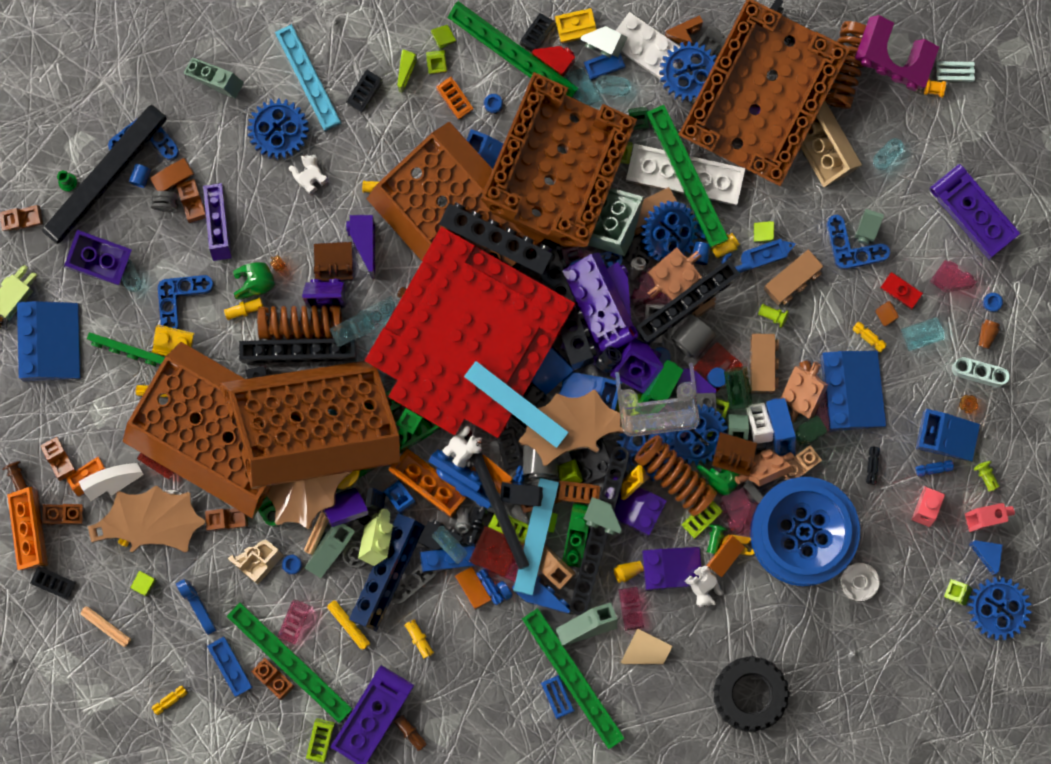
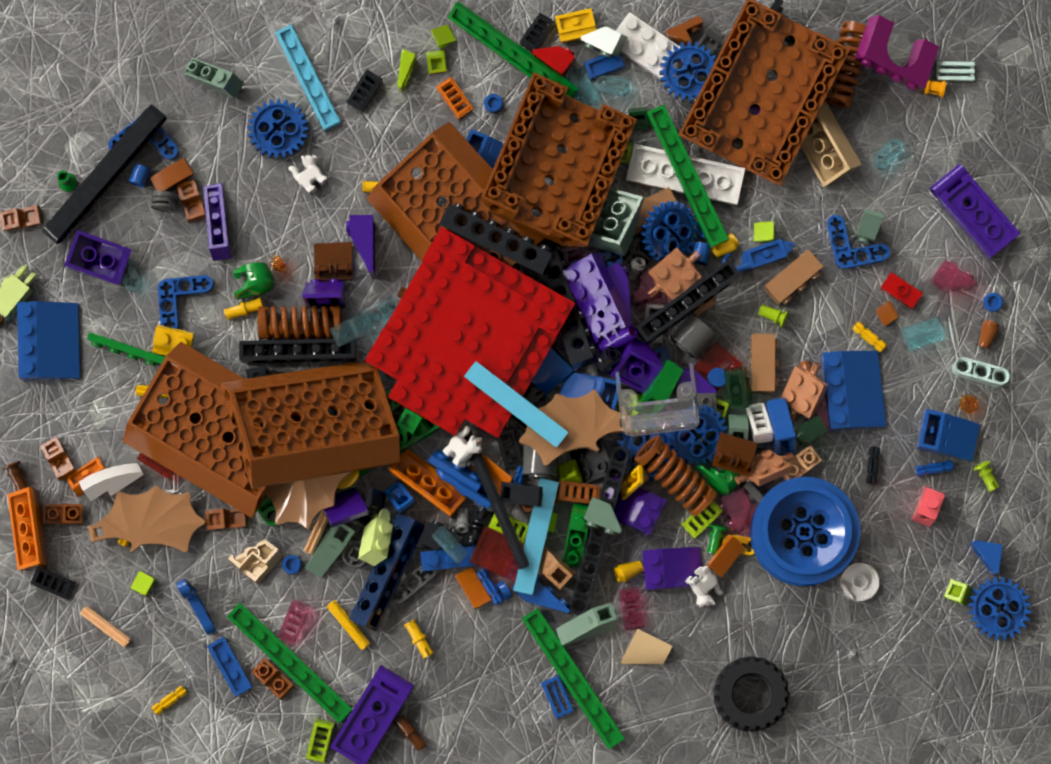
coral torso [965,503,1015,532] -> none

